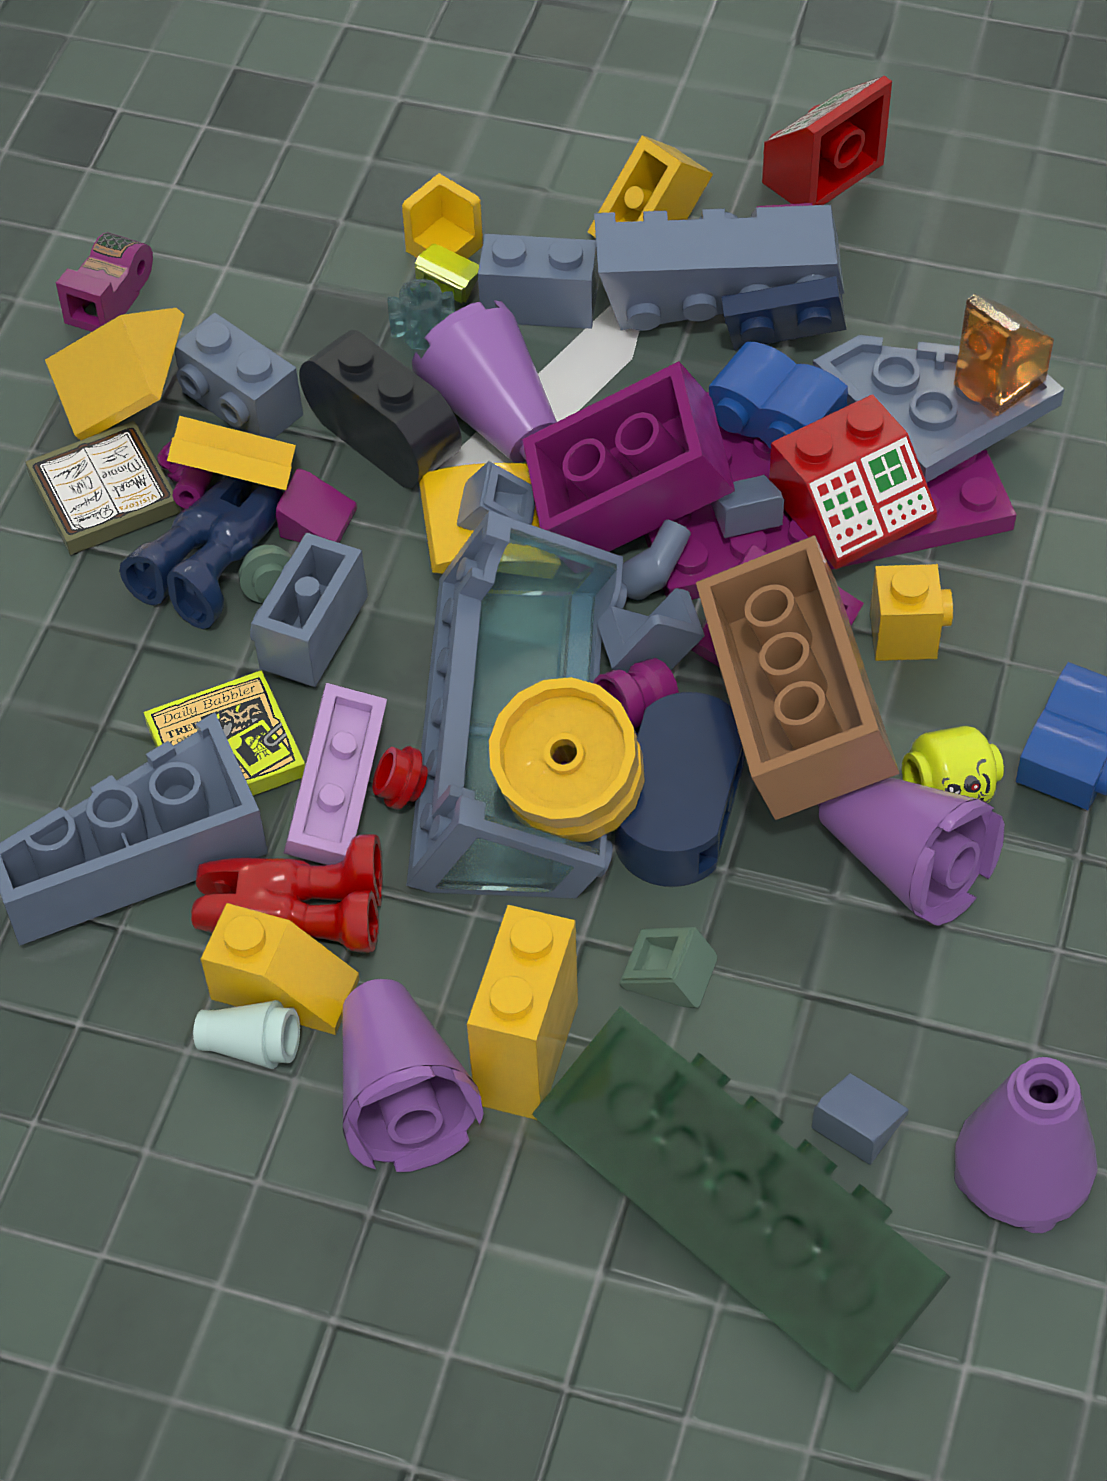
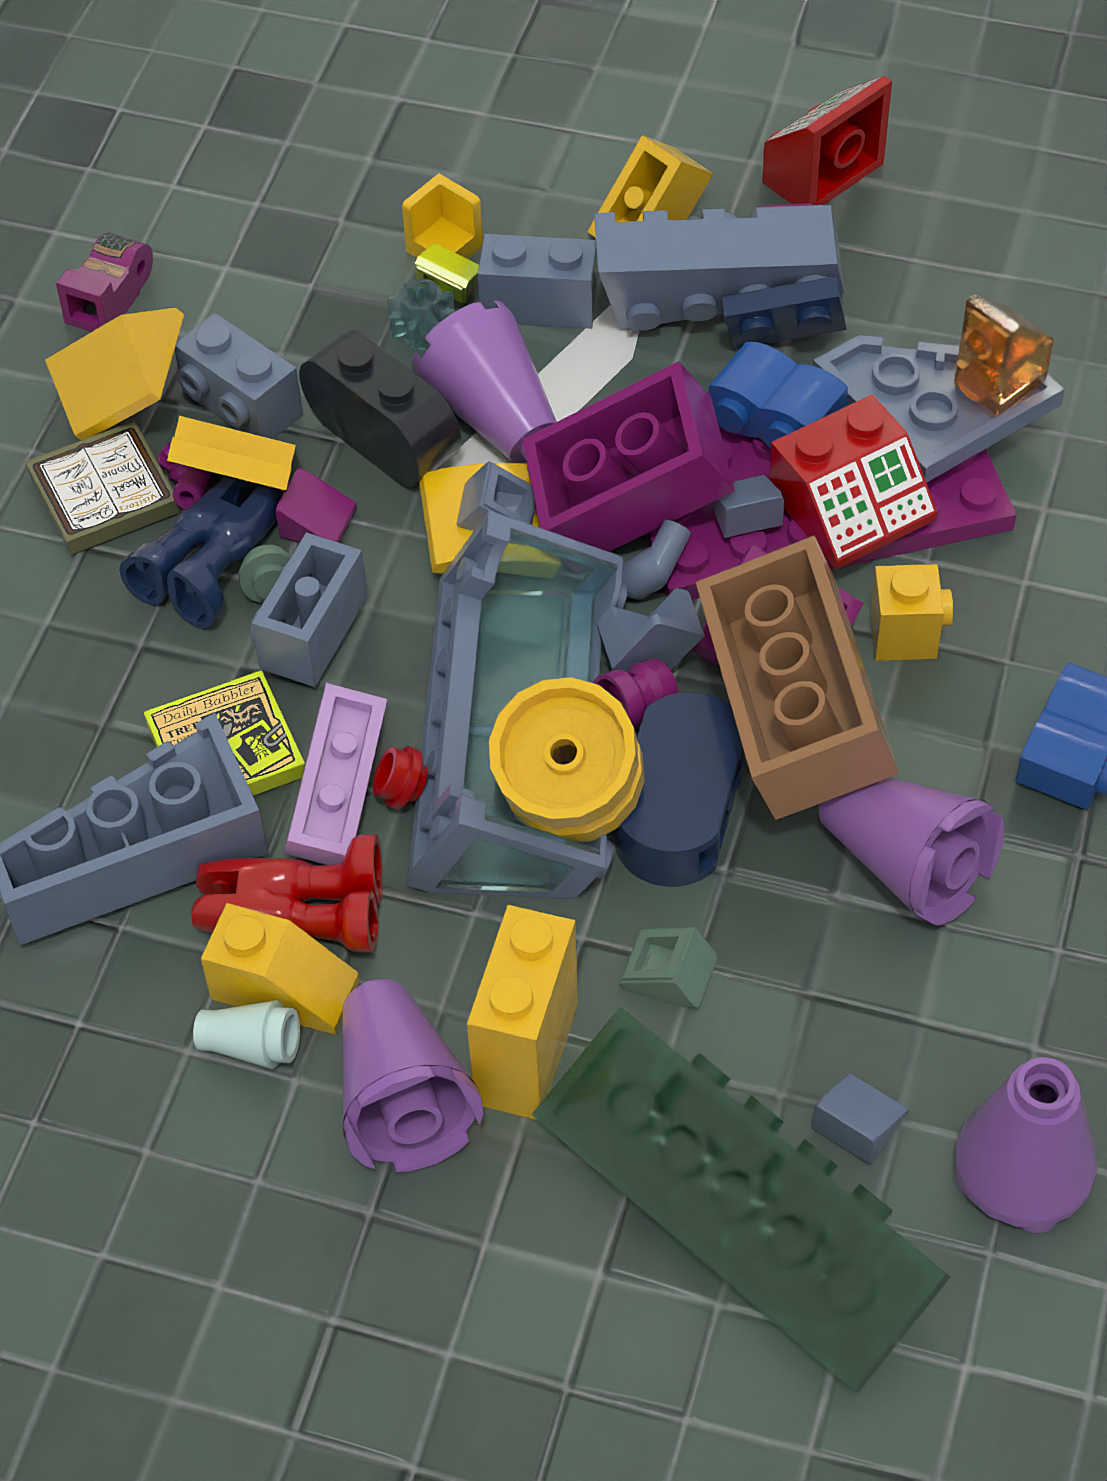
neon yellow head [902,726,1004,803] -> none

